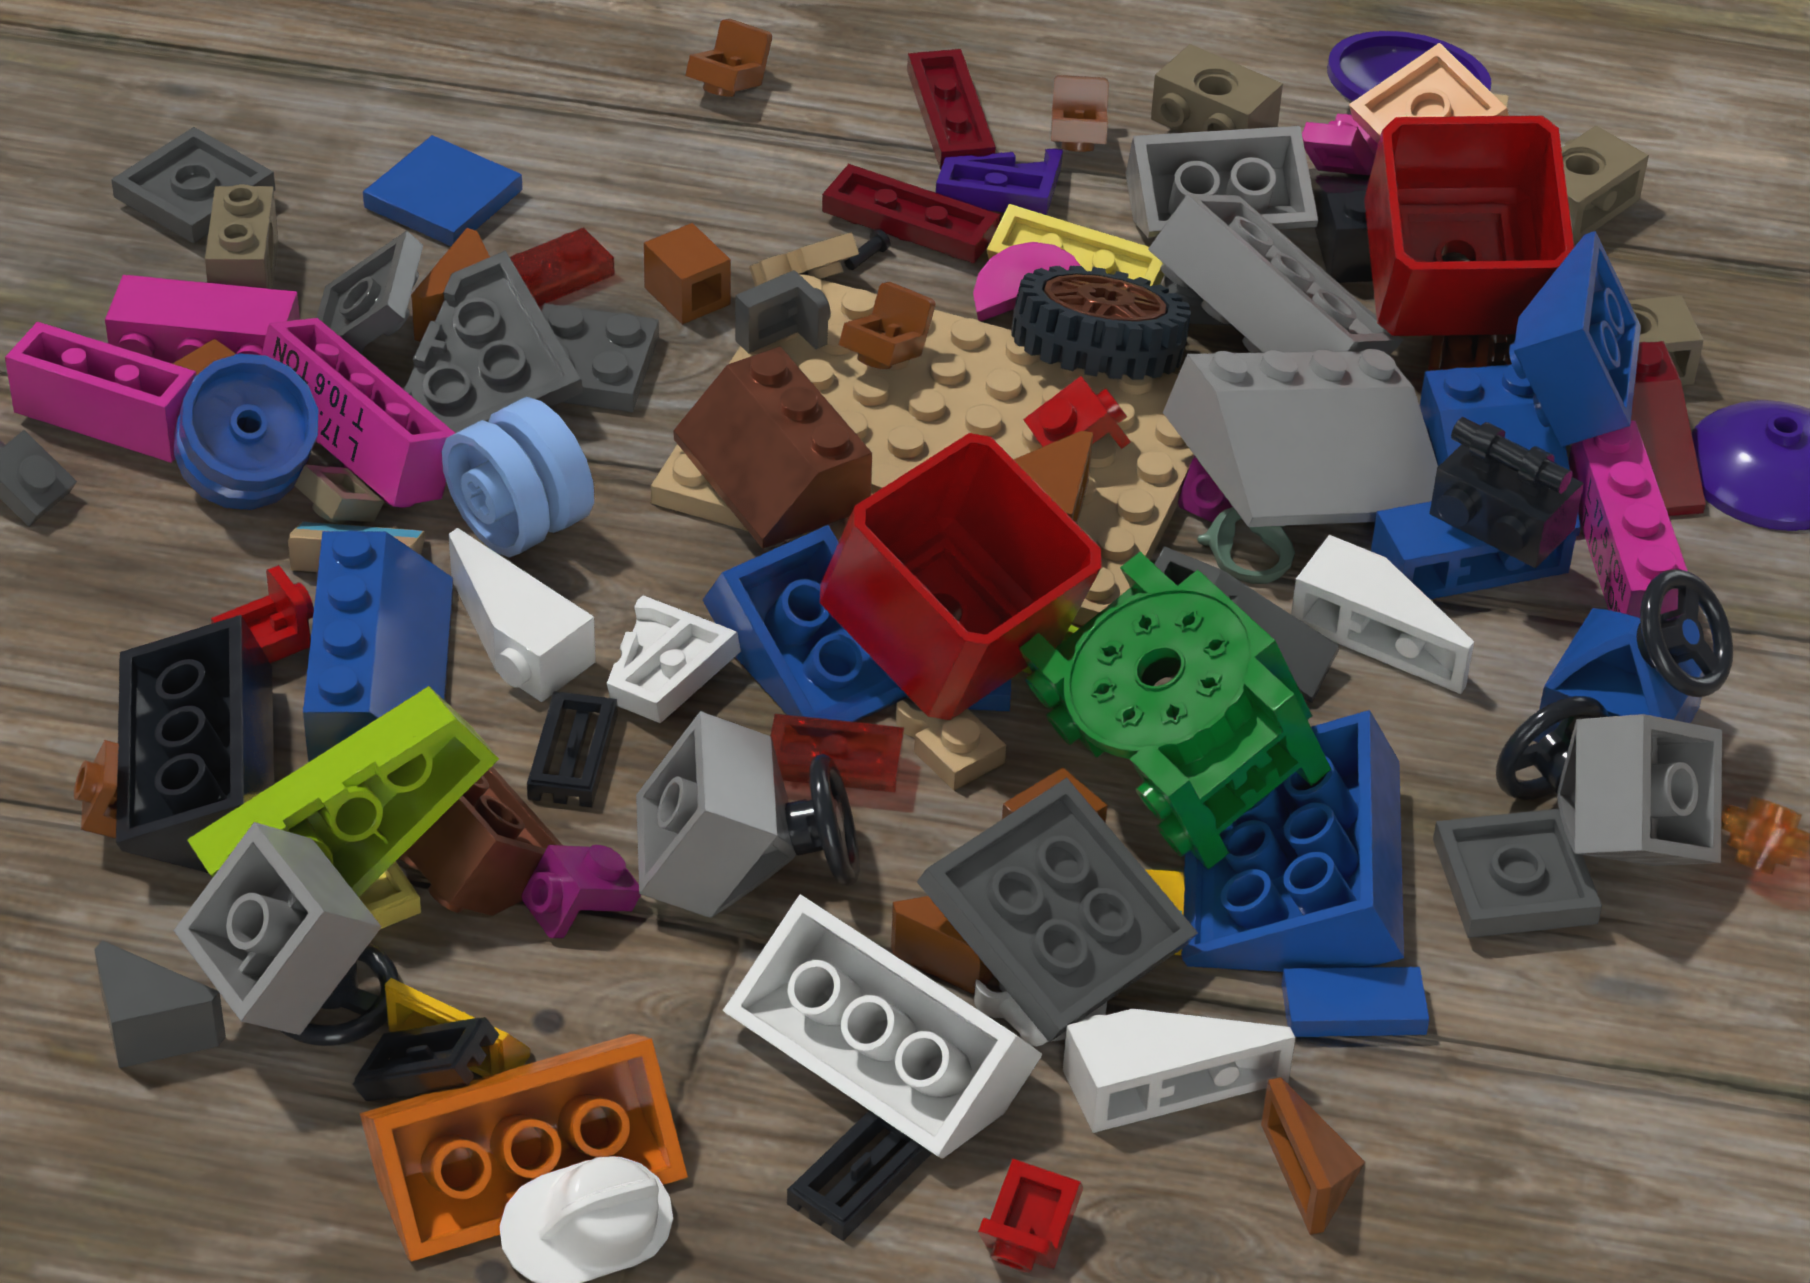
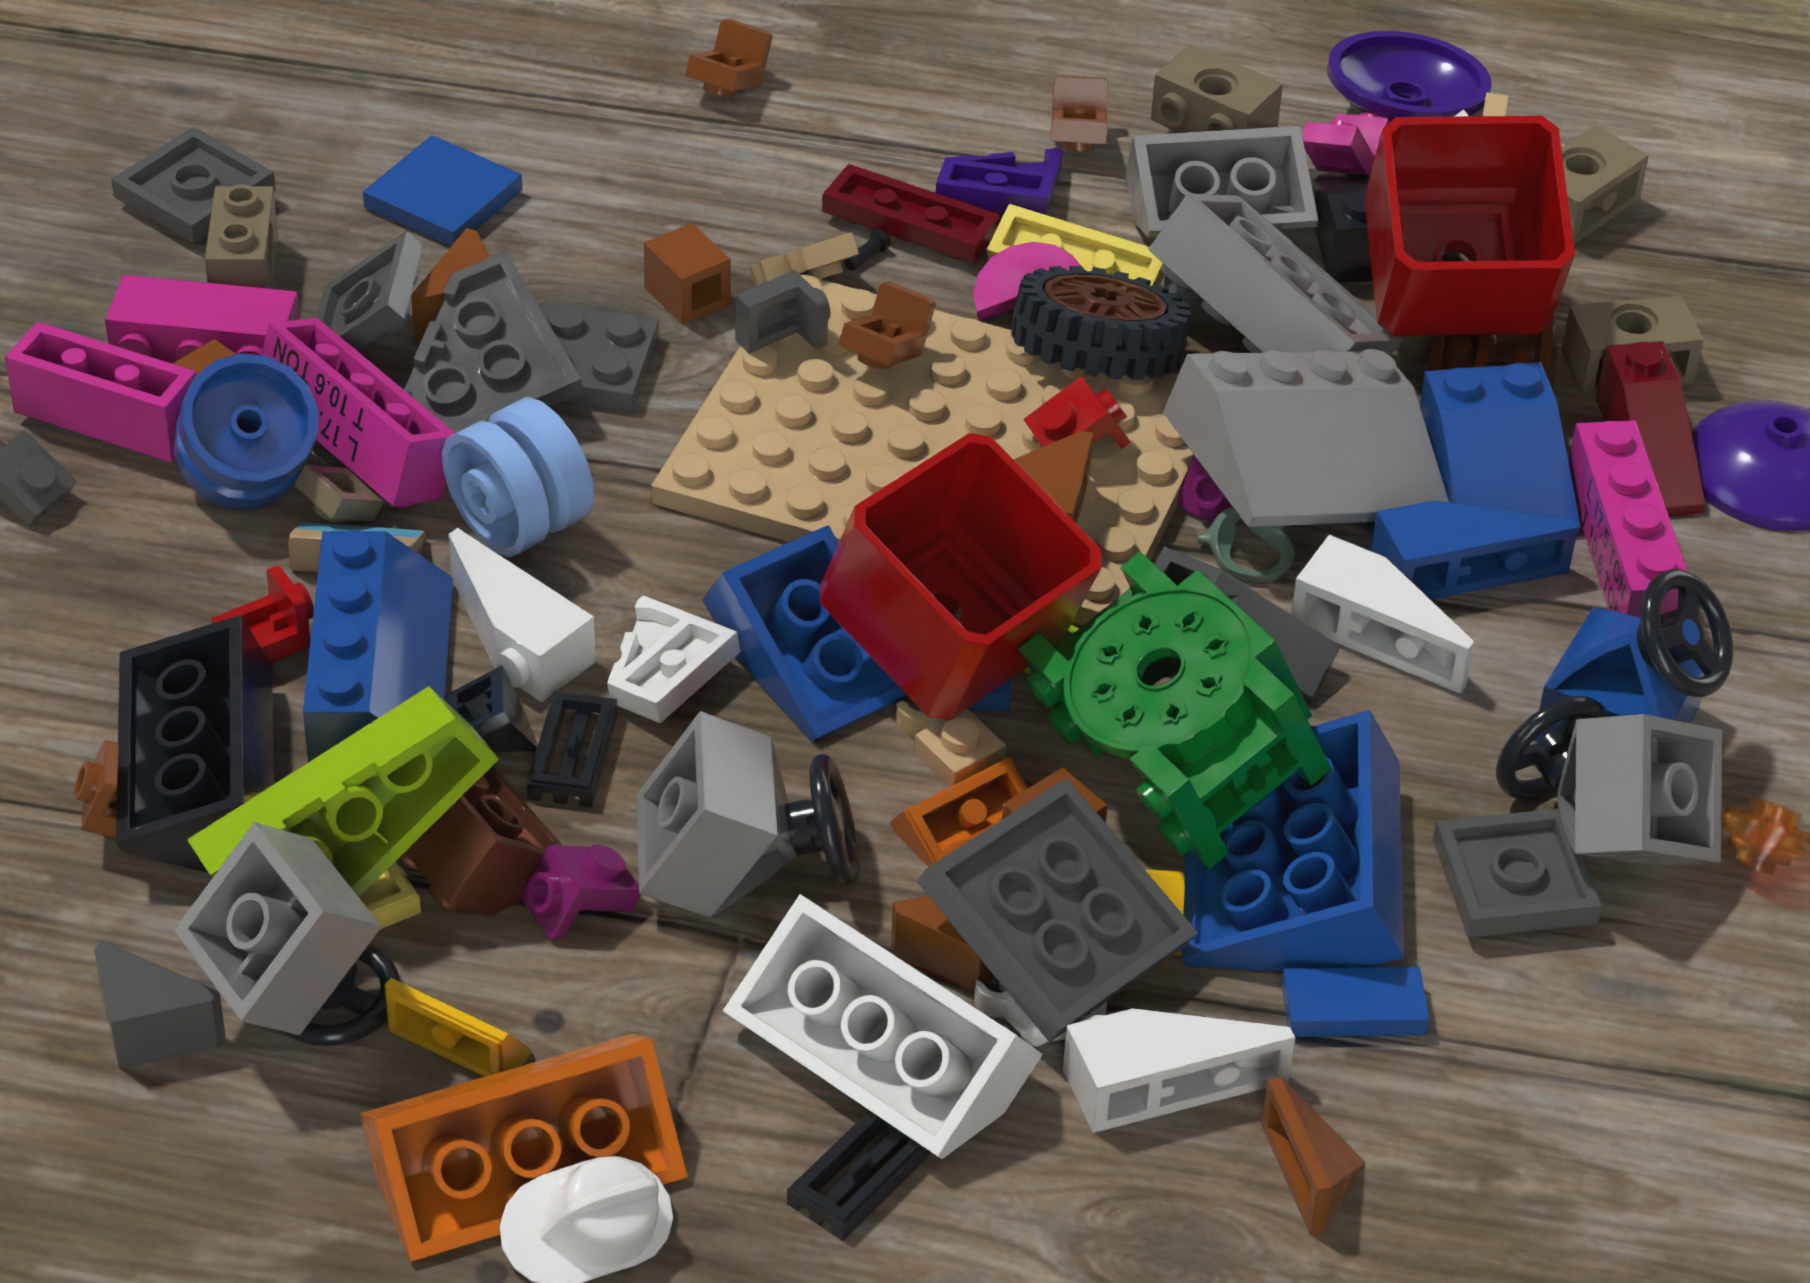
black tile [352,1017,499,1102] -> none
clear red plate [510,227,615,306] -> none
copper slope [673,346,872,549] -> none
clear red plate [770,714,904,793] -> none
dark red plate [907,49,996,170] -> none
red bracket [978,1158,1084,1273] -> none
light nougat tile [1349,43,1509,144] -> none
black brick [1429,417,1584,569] -> none
blue slope [1509,231,1641,447] -> none
none -> black slope [445,665,538,752]
none -> orange slope [890,757,1028,867]

